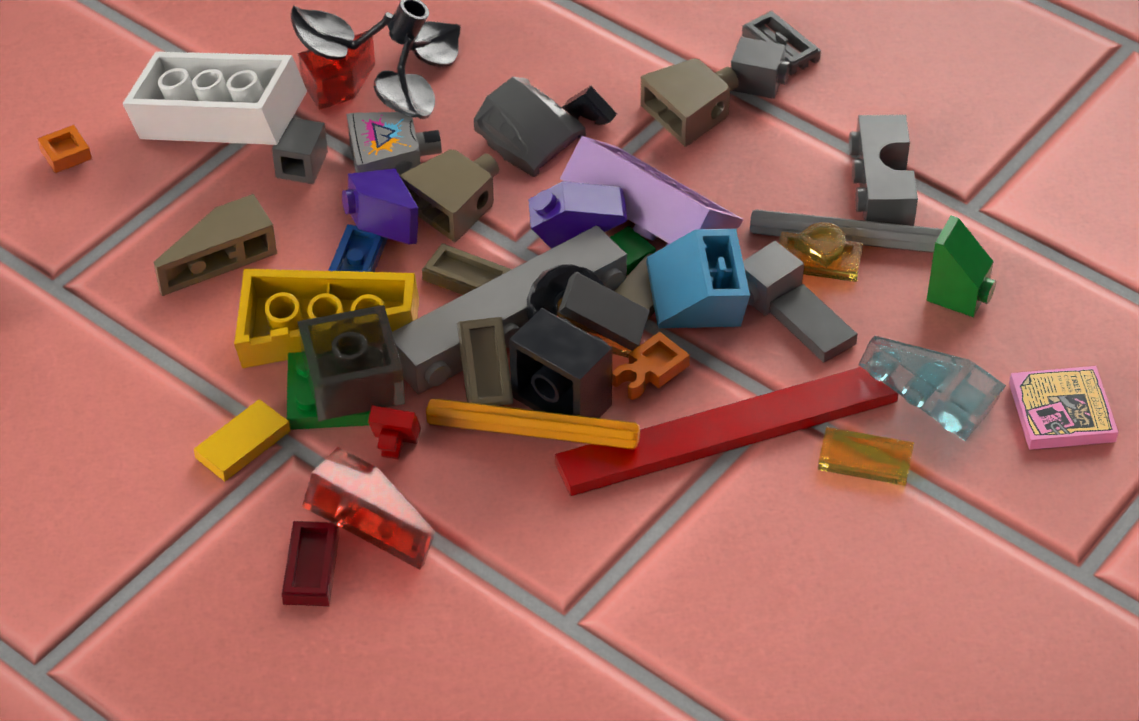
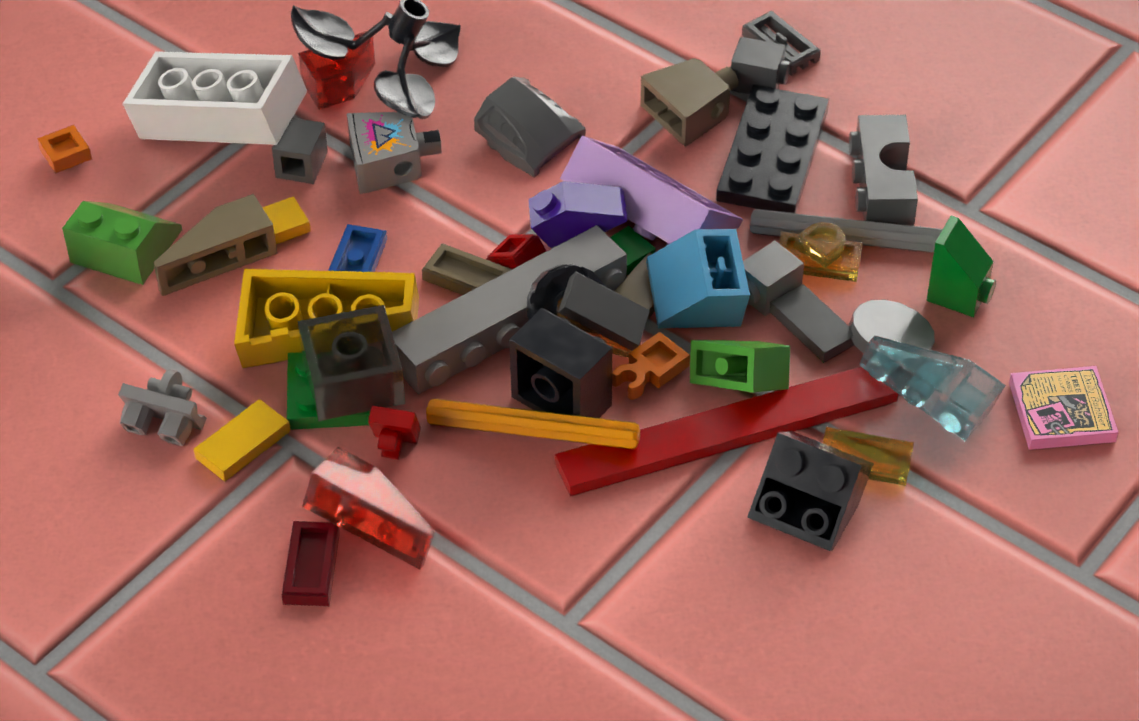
dark purple slope [342,168,418,245] -> none
dark tan torso [399,150,499,242] -> none
dark tan tile [457,317,513,406] -> none
black tile [562,86,617,125] -> none
none -> bright green slope [62,201,182,285]
none -> light grey hips [118,369,207,446]
none -> yellow tile [262,196,311,244]
none -> red slope [486,234,547,269]
none -> bright green slope [690,340,790,393]
none -> black plate [716,85,829,213]
none -> black slope [747,431,874,551]
none -> tile [849,300,935,367]

